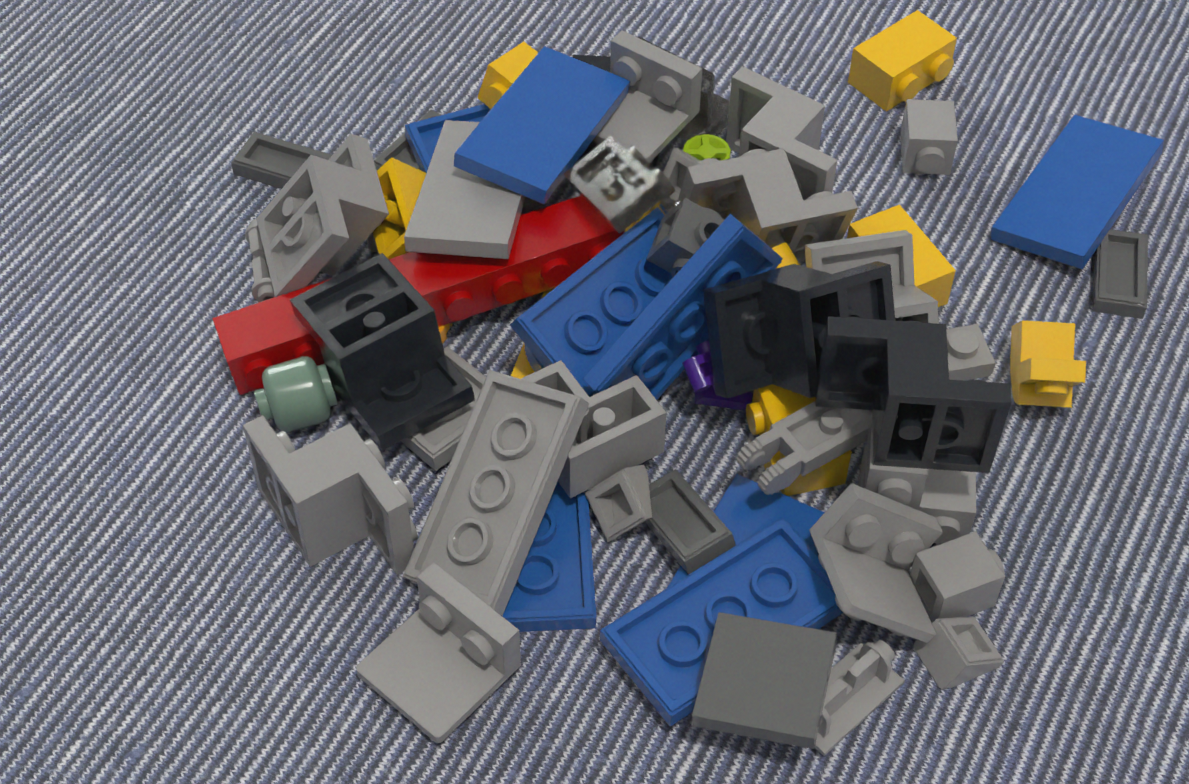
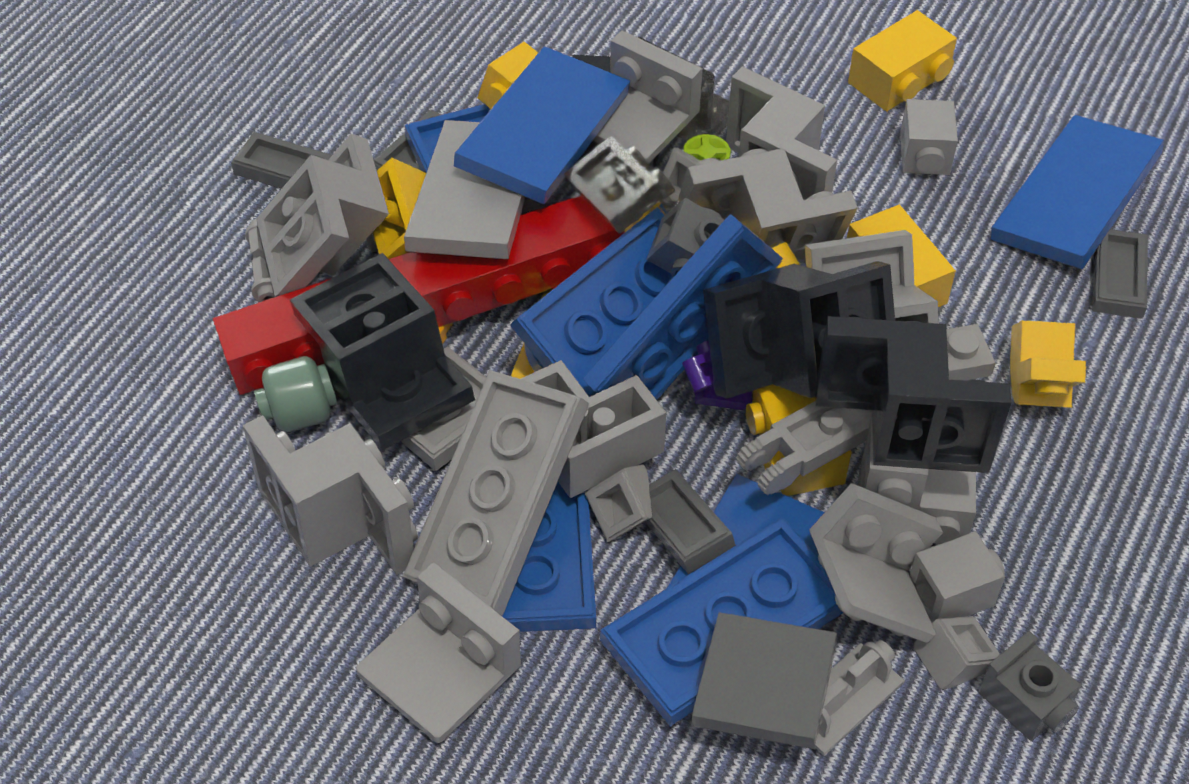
none -> dark grey brick [979,631,1081,742]

